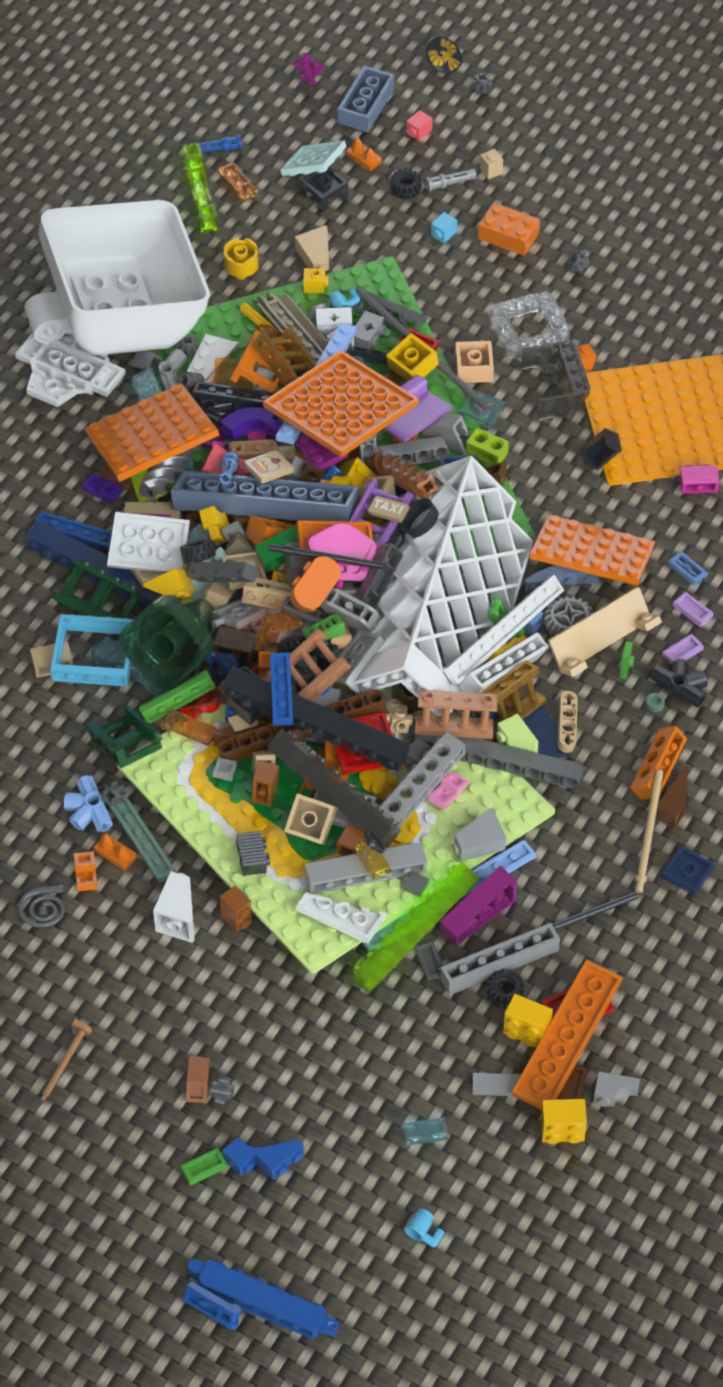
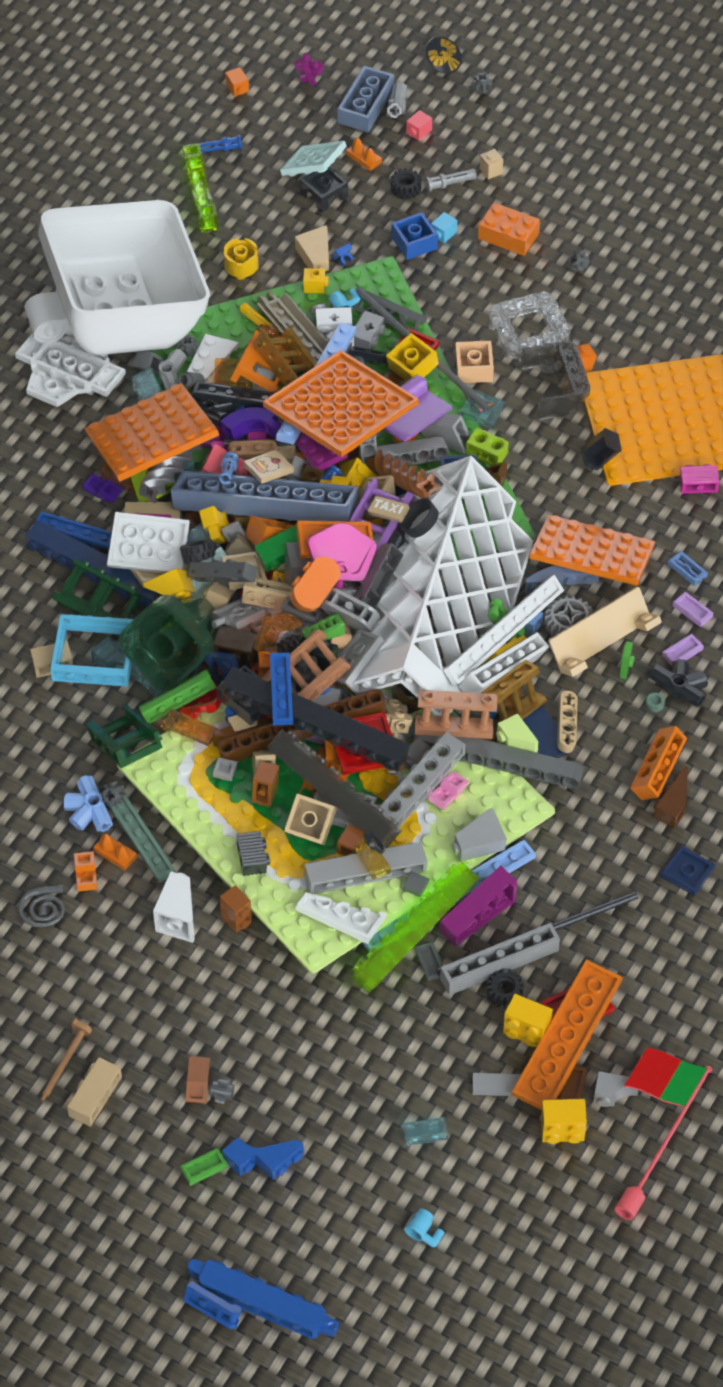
clear orange plate [219,162,259,202] -> none
black bar [268,543,382,569] -> none
tan bar [635,770,663,893] -> none
none -> tan brick [67,1057,122,1127]
none -> orange brick [225,67,249,97]
none -> blue tile [330,243,353,266]
none -> light grey piece [387,82,407,118]
none -> blue brick [391,212,438,260]
none -> flag [615,1048,712,1220]

